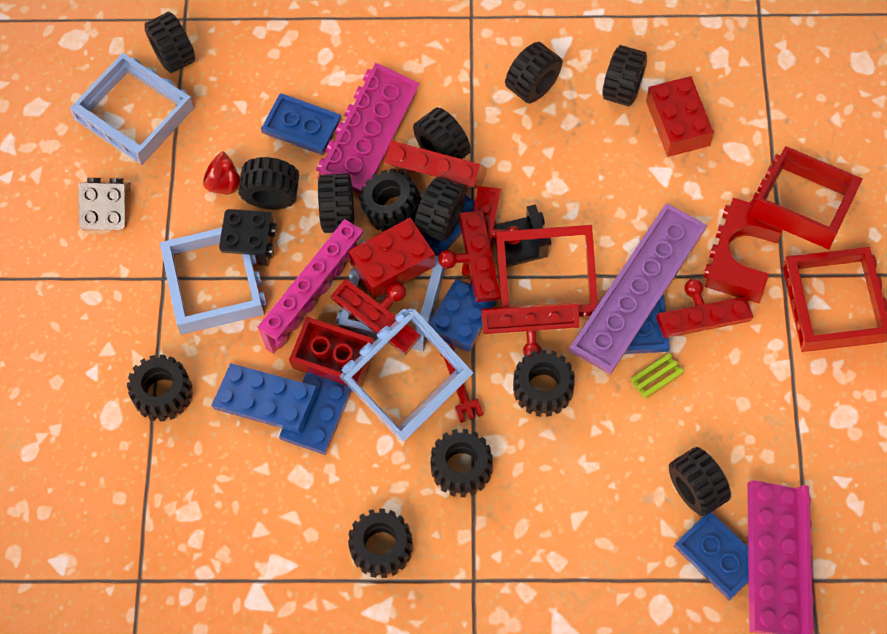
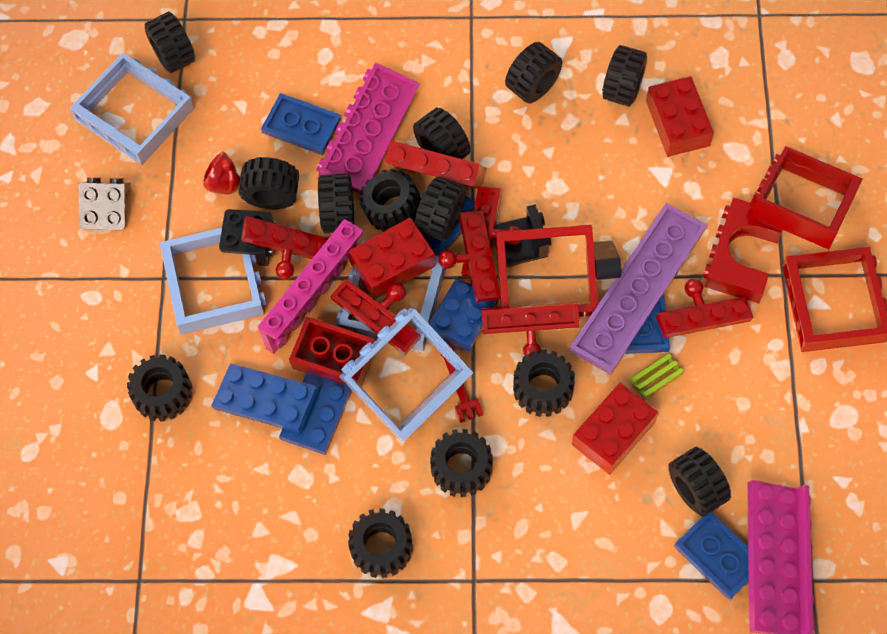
none -> red plate [241,216,329,280]
none -> red brick [572,383,659,475]
none -> black beam [594,241,622,280]

